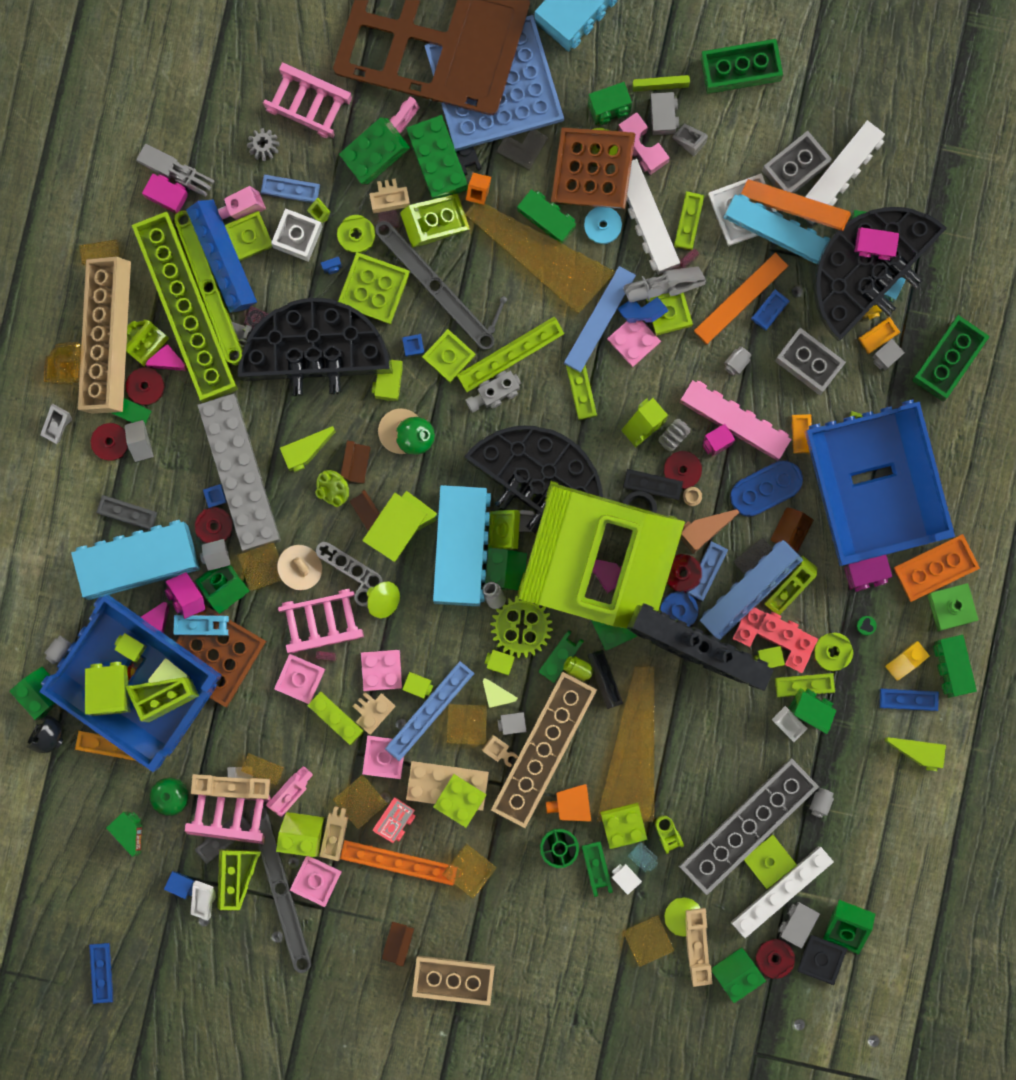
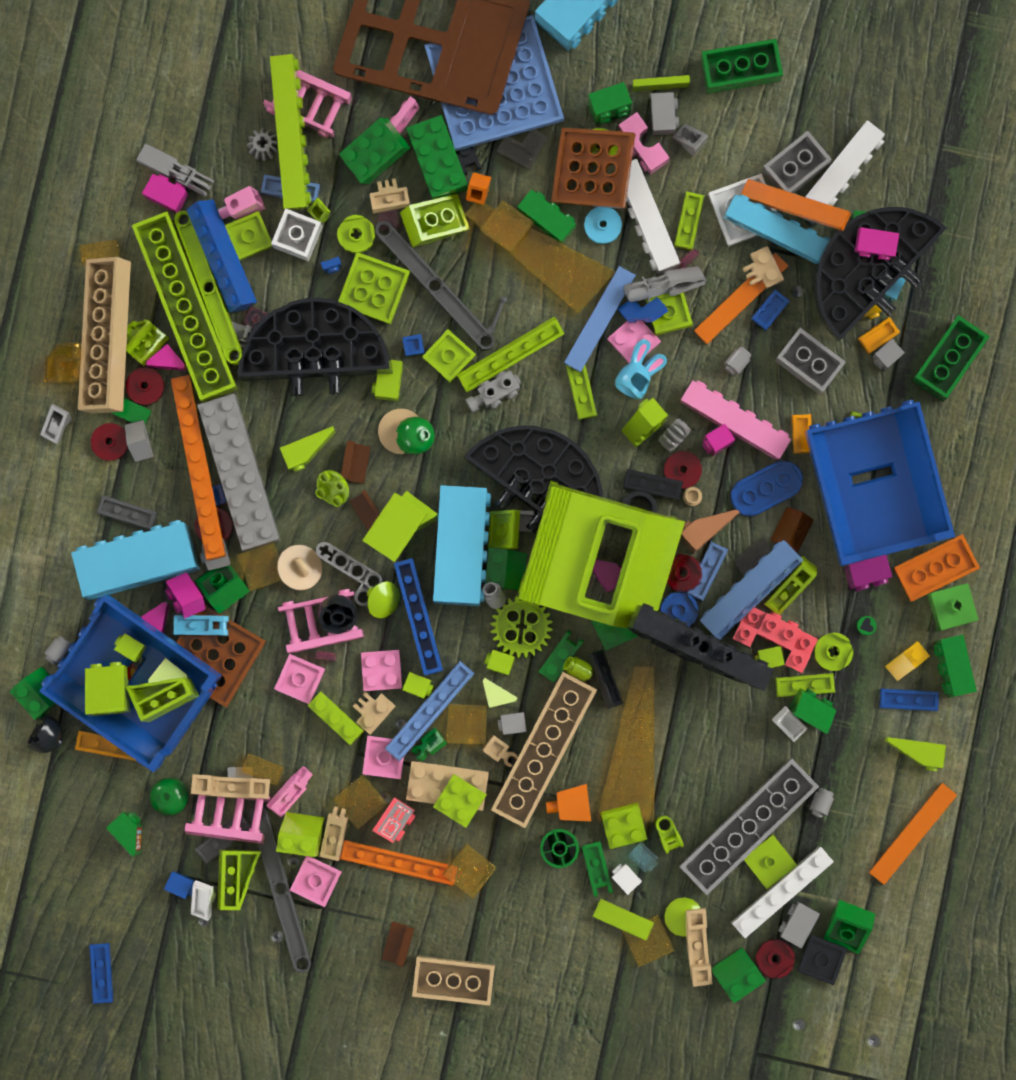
none -> orange plate [171,375,226,561]
none -> lime brick [270,54,312,210]
none -> black cylinder [318,595,357,634]
none -> blue brick [394,558,443,676]
none -> green plate [412,728,447,762]
none -> clear yellow plate [480,200,533,254]
none -> lime tile [593,899,654,941]
none -> medium azure piece [615,339,667,400]
none -> tan hinge [743,246,784,289]
none -> orange tile [868,783,957,885]

